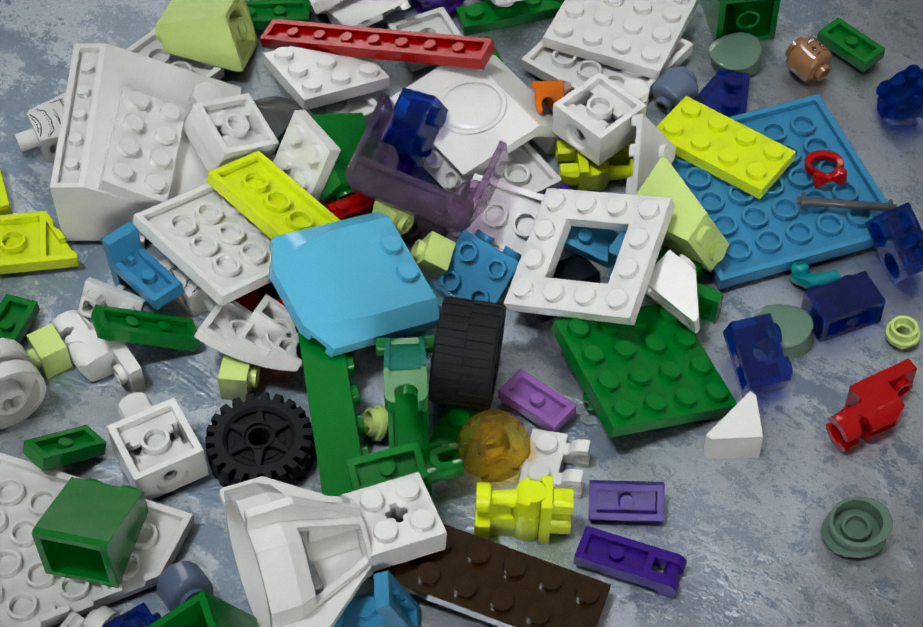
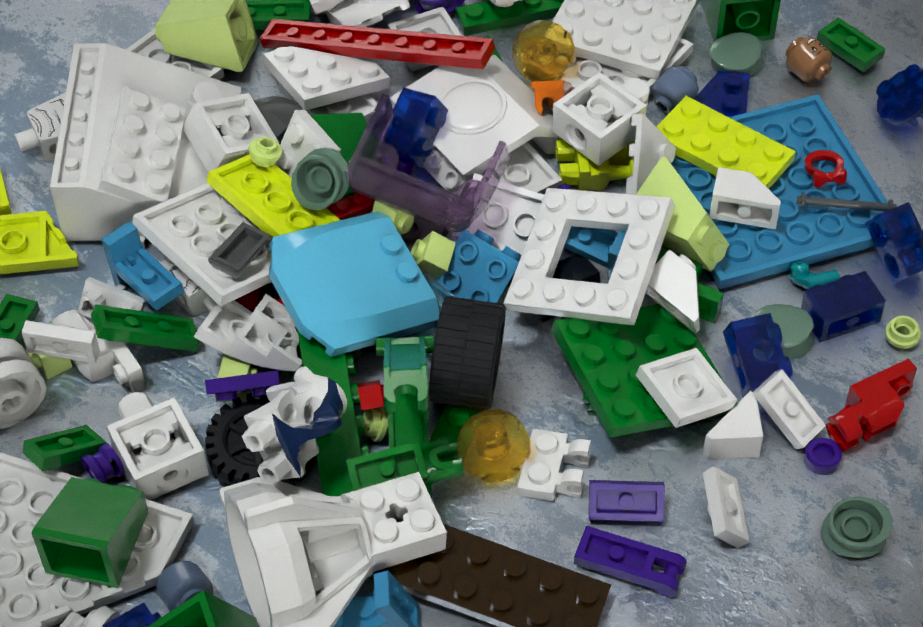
neon yellow hips [474,476,574,544] -> none
medium lavender plate [498,368,577,432] -> none
none -> white plate [22,320,100,363]
none -> dark purple wheel [80,443,125,484]
none -> dark purple plate [205,370,280,402]
none -> dark grey tile [208,222,273,278]
none -> white hips [242,366,347,483]
none -> yellowish green plate [249,137,282,167]
none -> sand green piece [291,148,350,210]
none -> red piece [358,380,385,410]
none -> clear yellow tile [512,20,575,81]
none -> white plate [636,348,737,428]
none -> white plate [703,467,750,548]
none -> white slope [709,167,781,230]
none -> white plate [752,369,826,450]
none -> dark purple tile [804,438,842,475]

